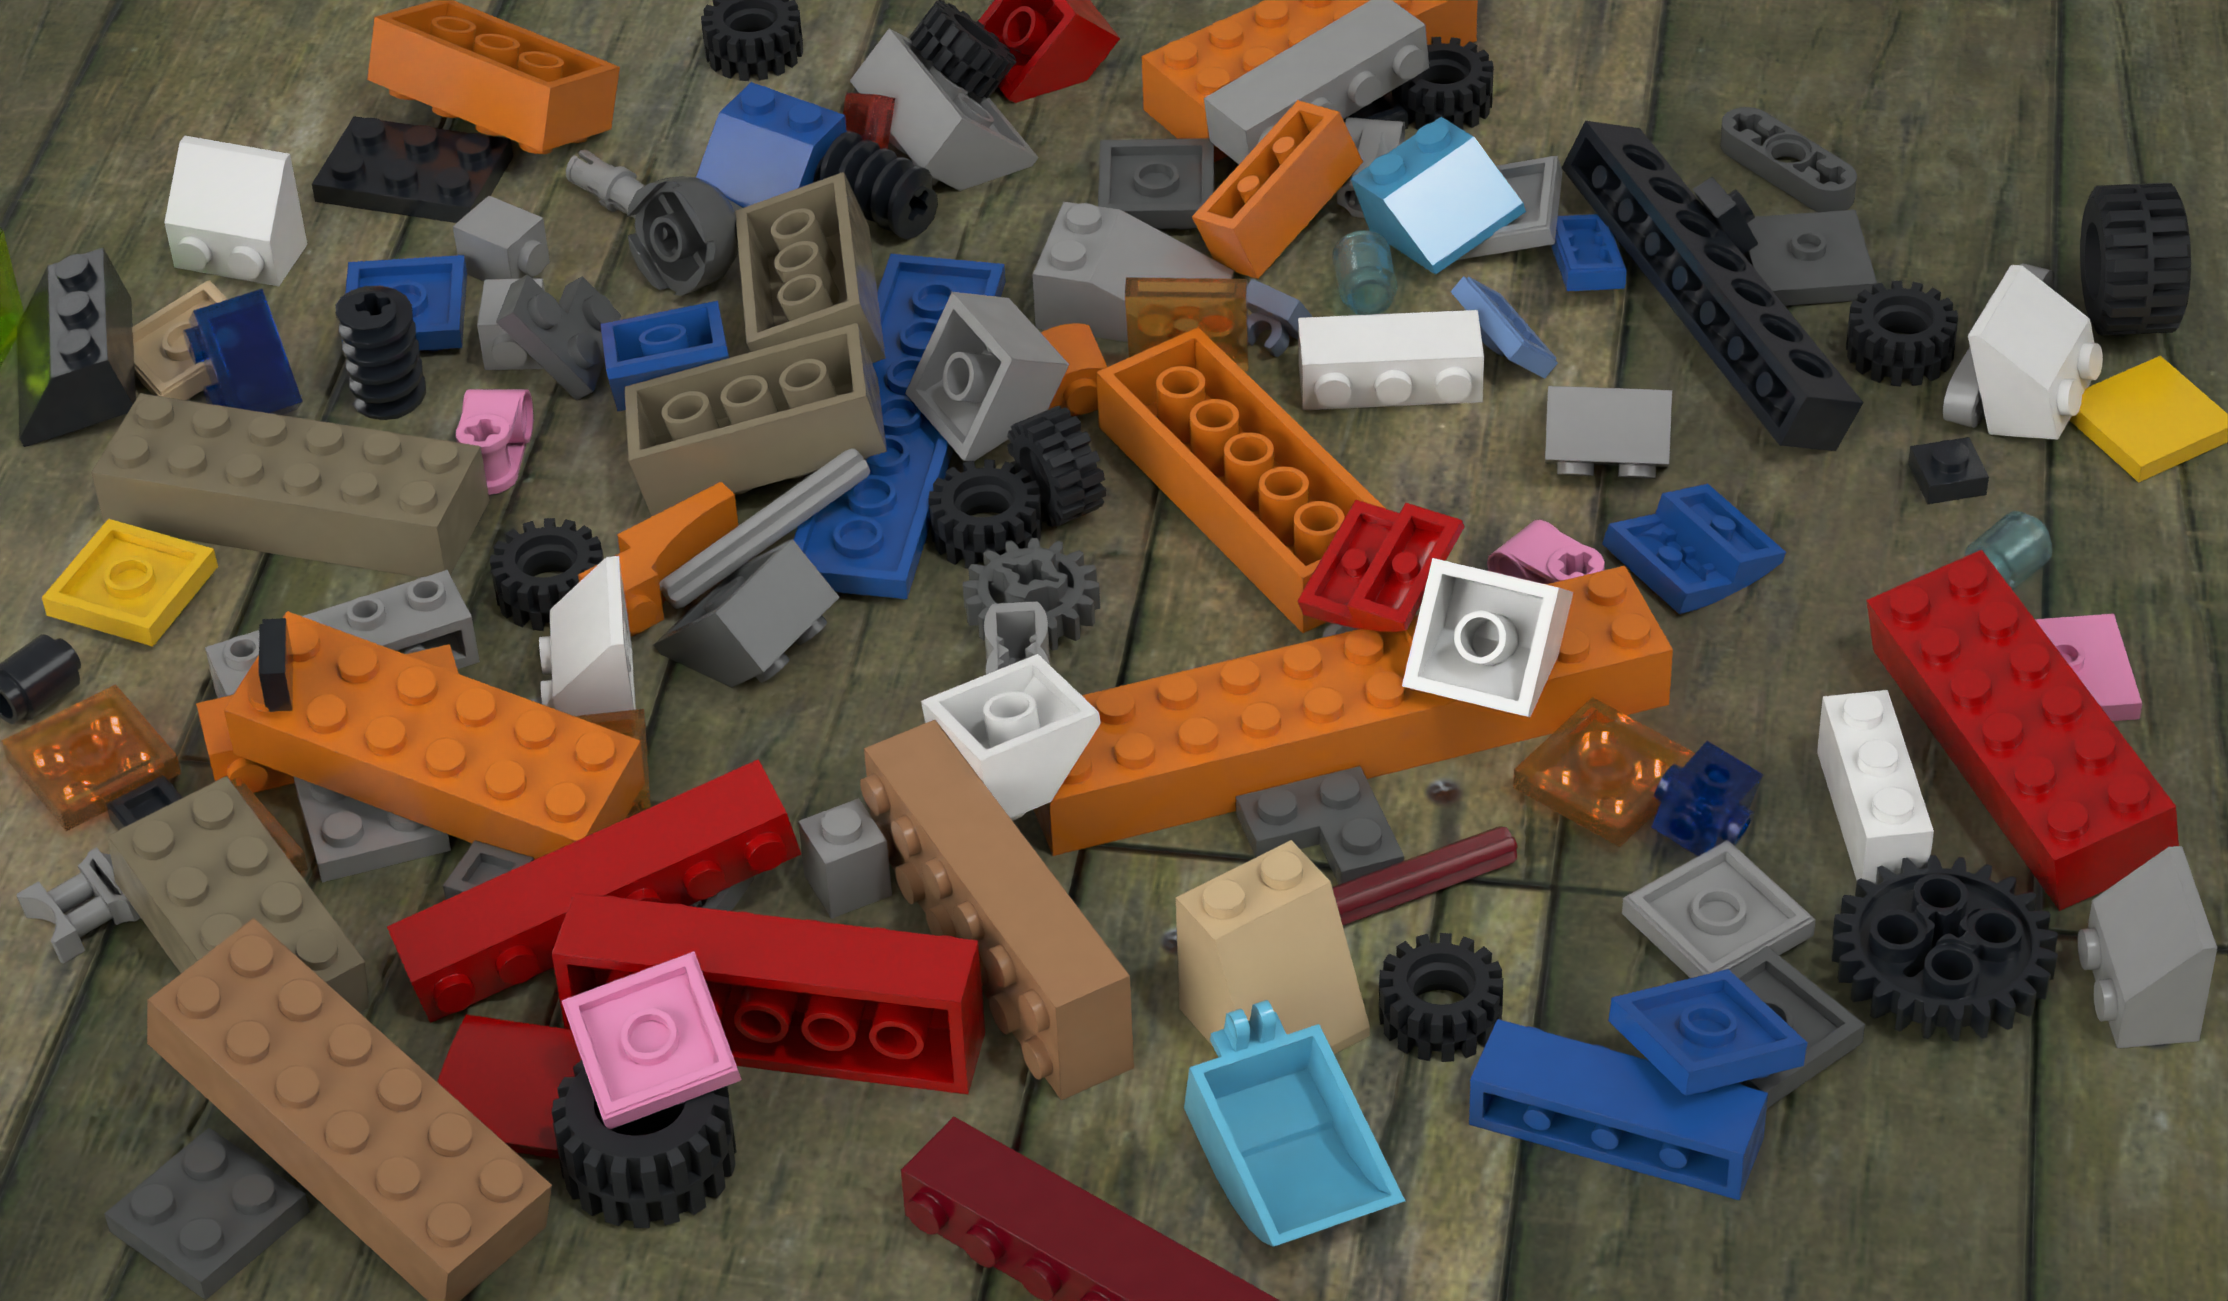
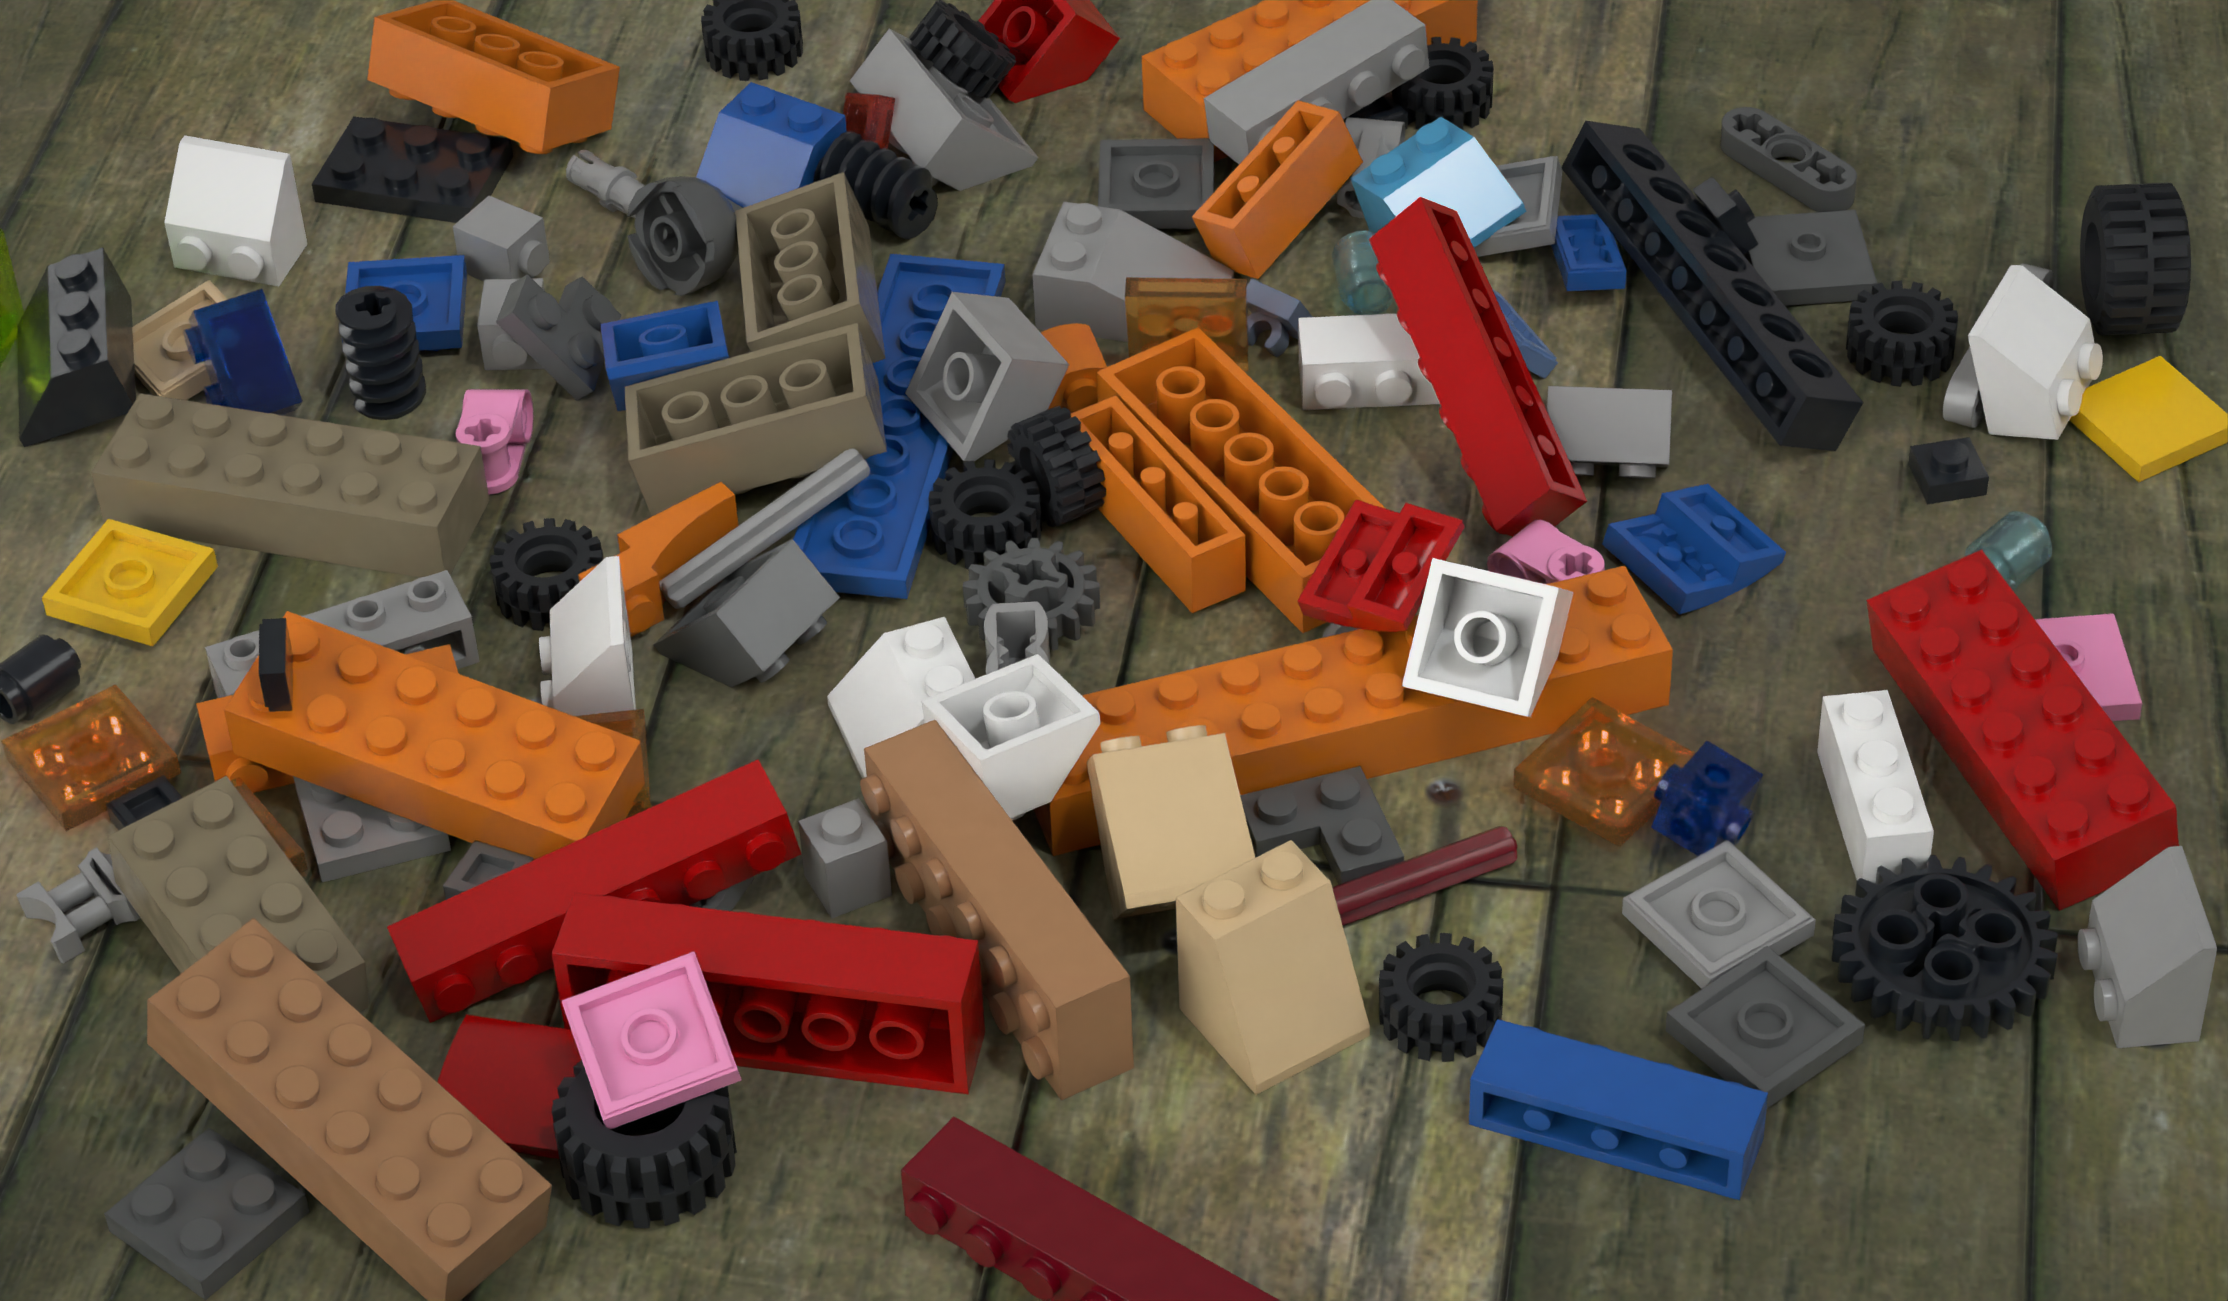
medium azure piece [1184,1000,1405,1247] -> none
blue plate [1608,969,1808,1096] -> none
none -> white slope [827,617,975,779]
none -> orange brick [1071,395,1246,613]
none -> tan slope [1087,725,1255,920]
none -> red brick [1369,197,1588,537]

